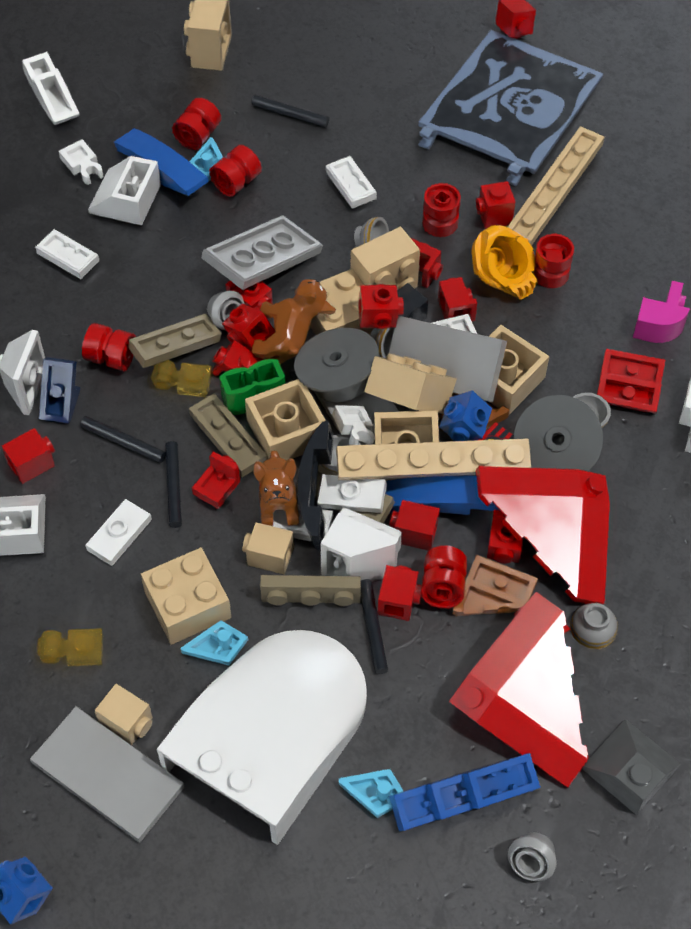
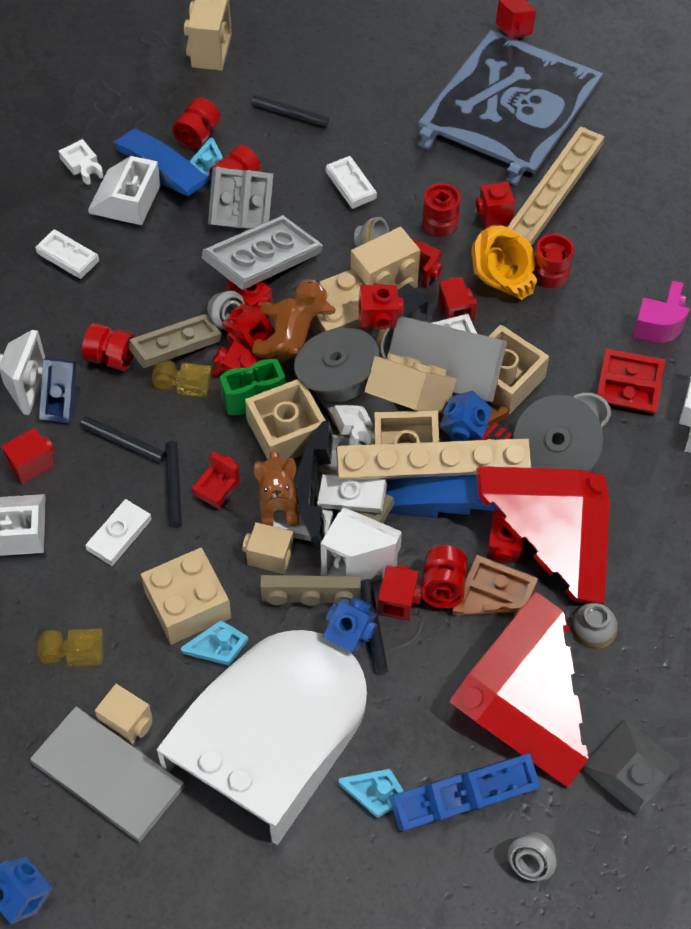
white slope [22,52,80,125] -> none
dark tan plate [189,393,267,477] -> none
red brick [390,500,440,551] -> none
none -> light grey slope [208,167,273,229]
none -> blue brick [323,597,377,653]

